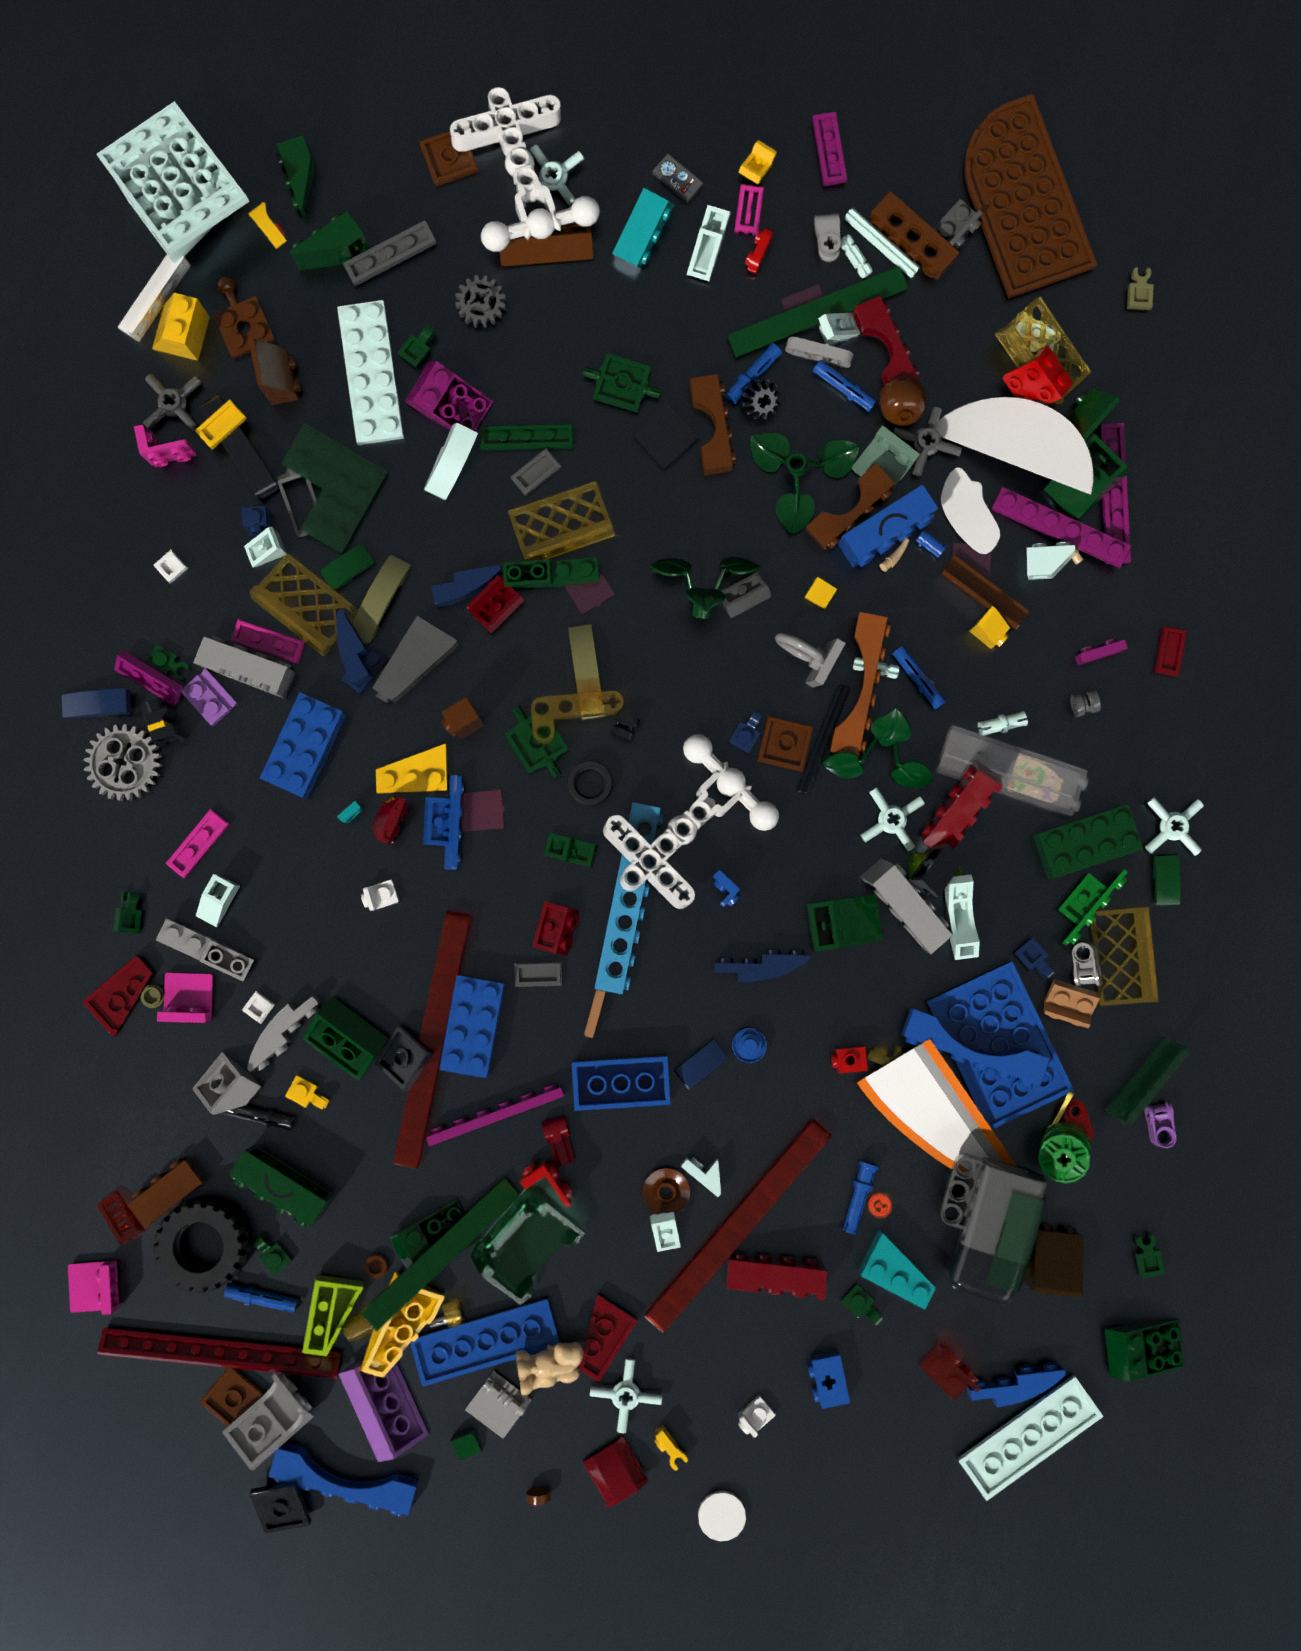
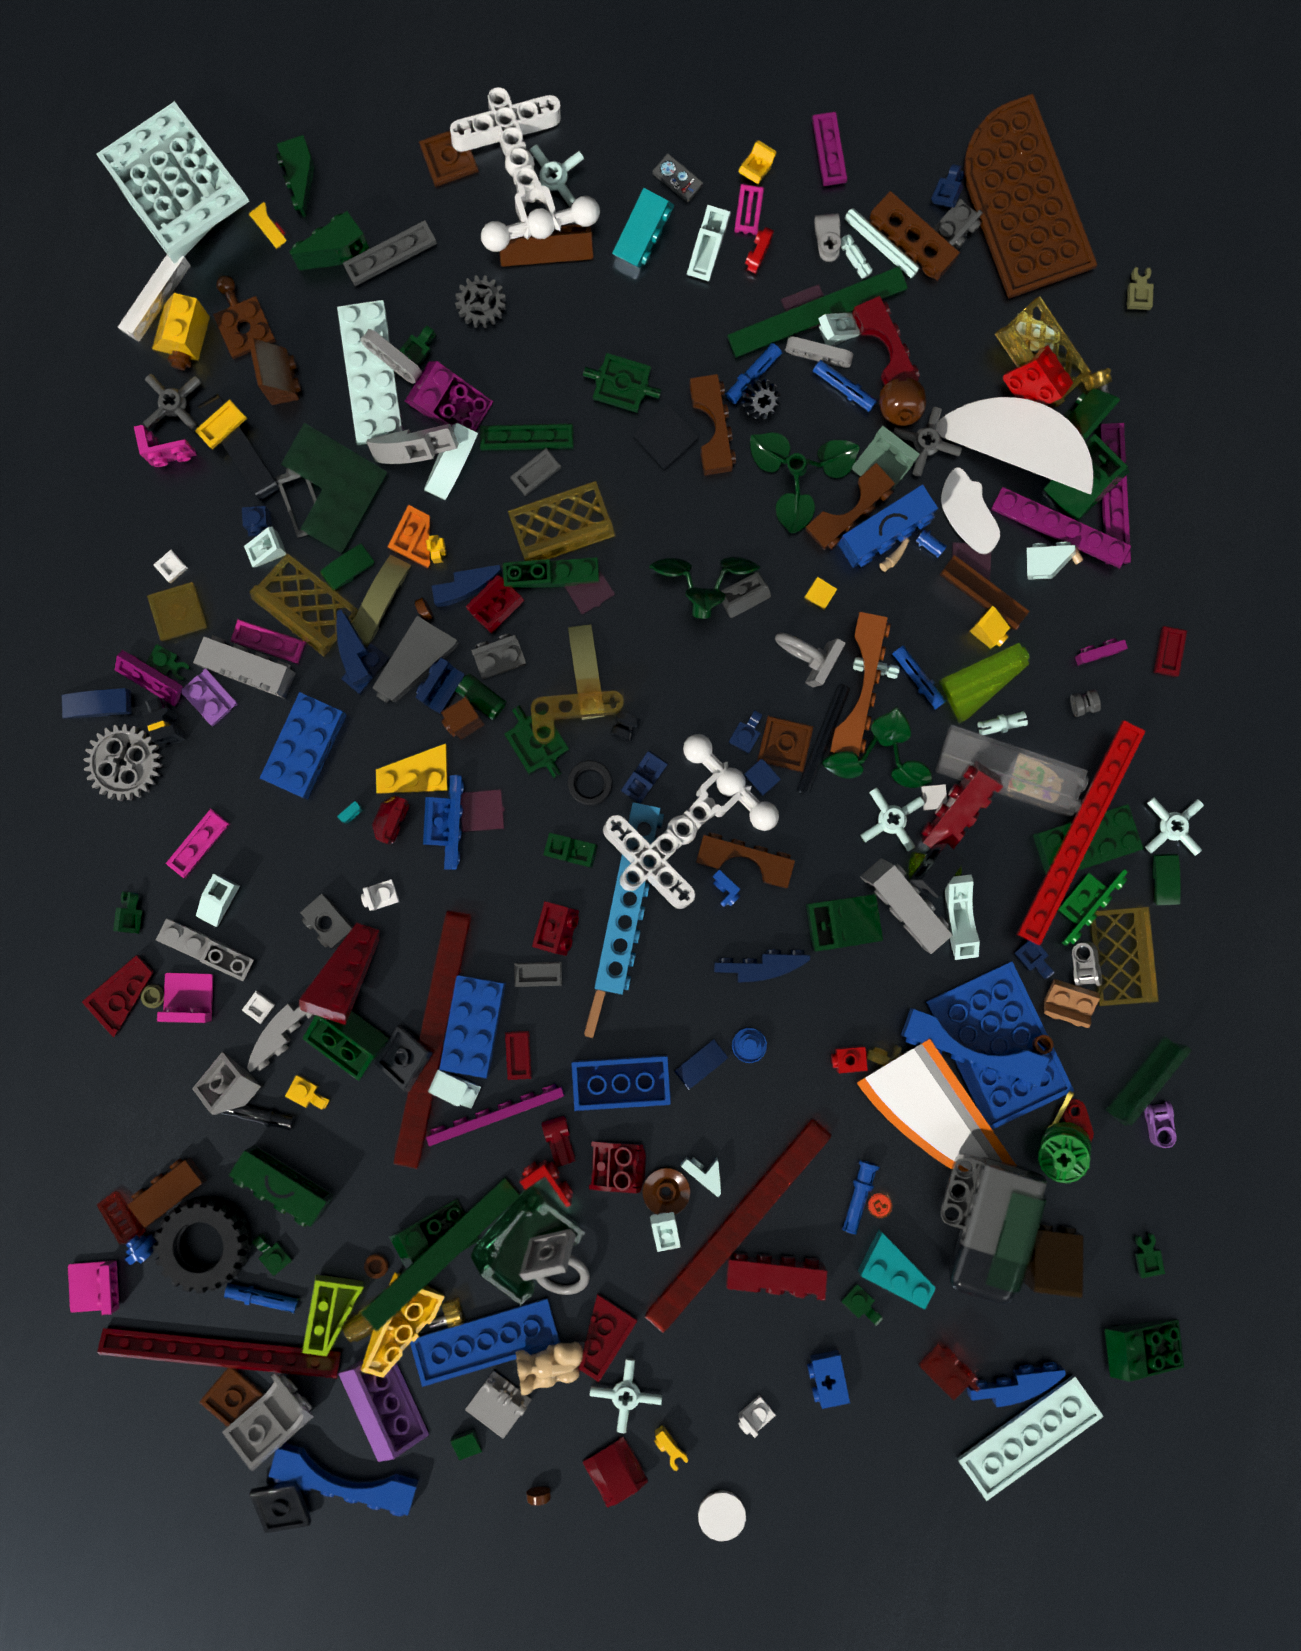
none -> blue plate [124,1234,157,1265]
none -> clear yellow plate [147,582,207,641]
none -> reddish brown plate [168,351,192,370]
none -> dark red wedge [299,923,379,1025]
none -> dark grey brick [300,894,354,948]
none -> light grey beam [360,329,422,383]
none -> light grey slope [366,424,459,464]
none -> orange wing [387,505,430,568]
none -> reddish brown tile [415,597,434,621]
none -> dark blue bracket [415,658,465,714]
none -> yellow plate [426,535,446,564]
none -> light aqua slope [428,1070,481,1108]
none -> dark green pin [455,673,507,720]
none -> dark grey bracket [471,633,526,680]
none -> dark red tile [505,1031,532,1080]
none -> light grey tile [520,1229,590,1295]
none -> dark red slope [589,1141,646,1193]
none -> dark blue slope [621,750,668,804]
none -> reddish brown arch [696,832,795,889]
none -> dark blue panel [744,759,781,796]
none -> white tile [921,784,947,810]
none -> dark blue plate [931,164,965,208]
none -> clear neon green slope [939,643,1030,724]
none -> red plate [1017,720,1146,945]
none -> reddish brown hinge [1032,1035,1053,1055]
none -> clear yellow piece [1081,368,1112,393]

